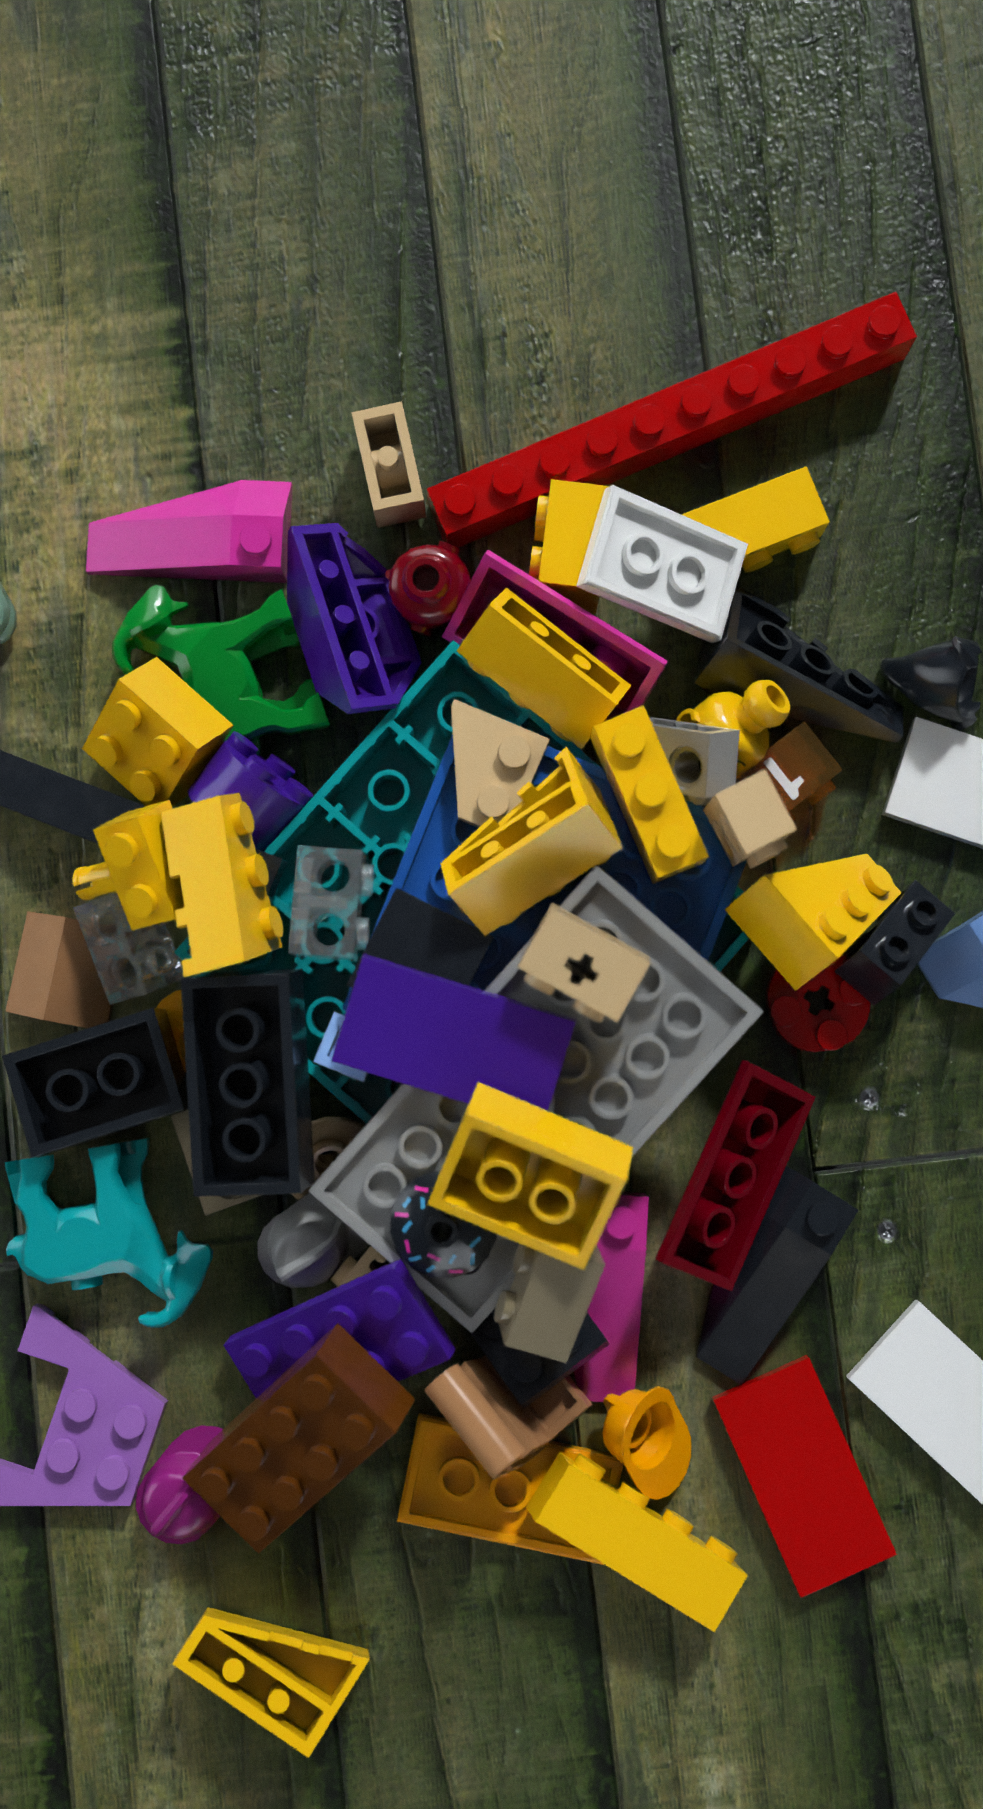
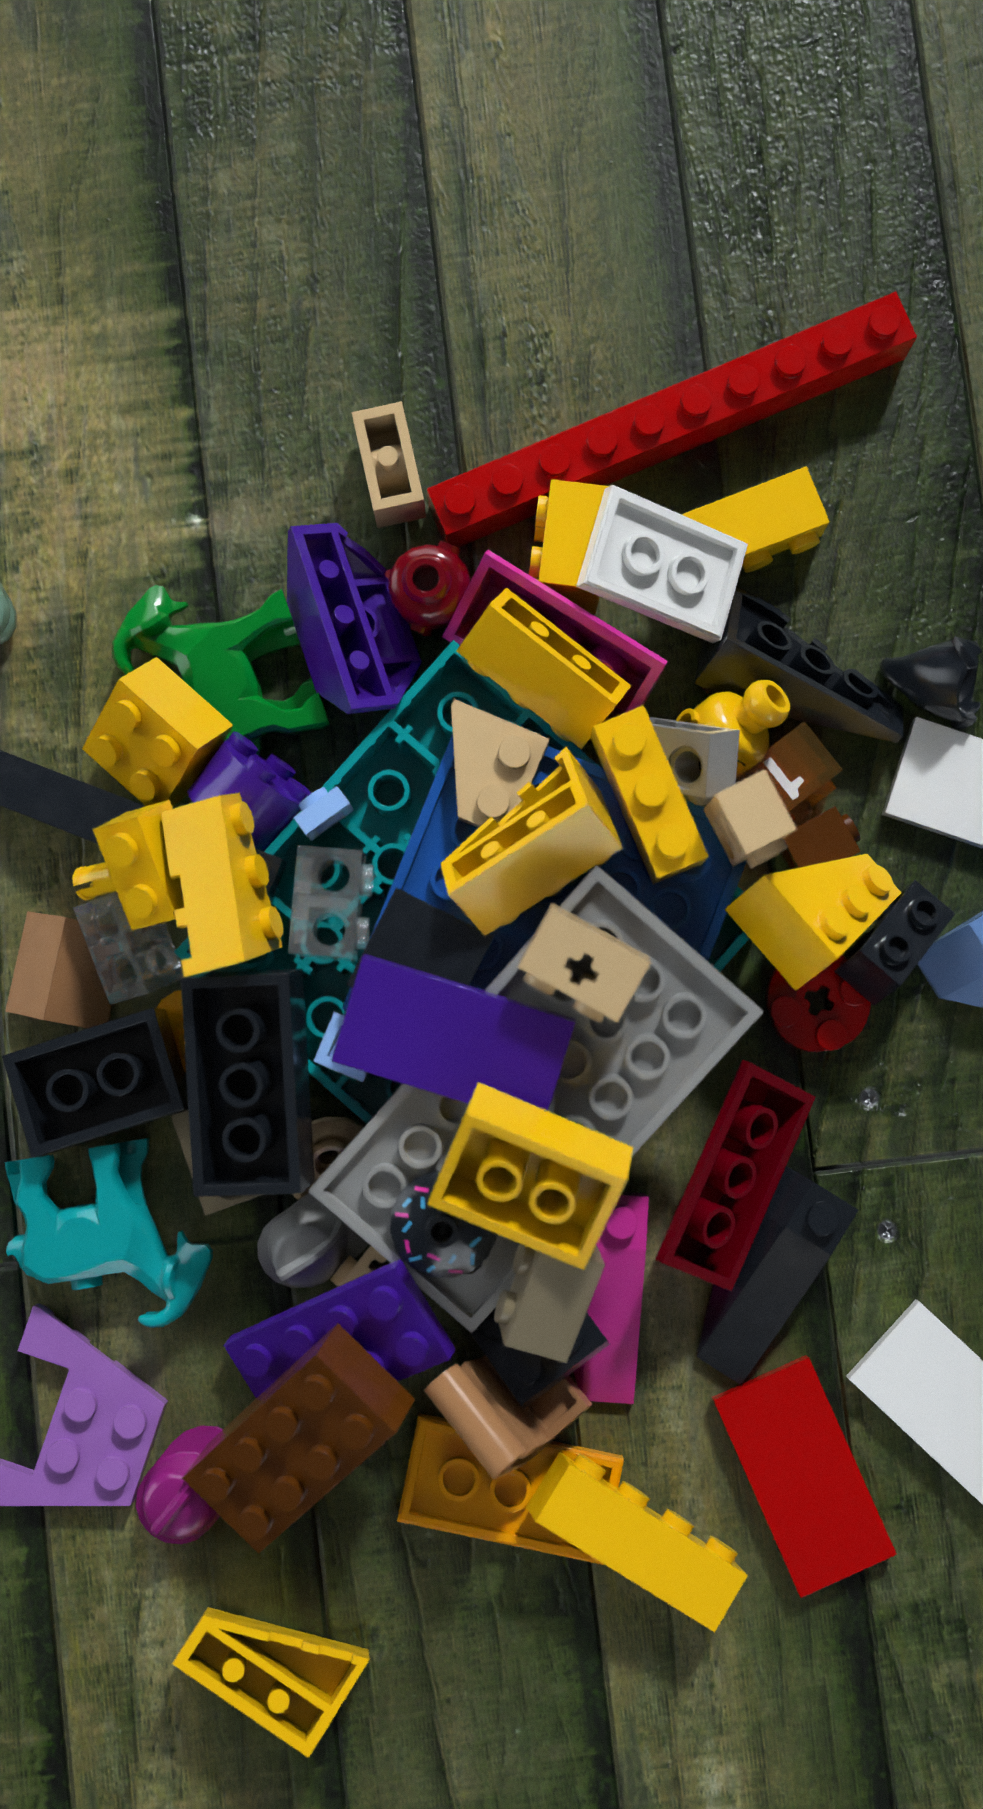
dark pink wedge [86,480,293,583] -> none
light orange piece [602,1386,692,1500] -> none
none -> light blue plate [293,786,354,841]
none -> reddish brown brick [779,806,861,870]

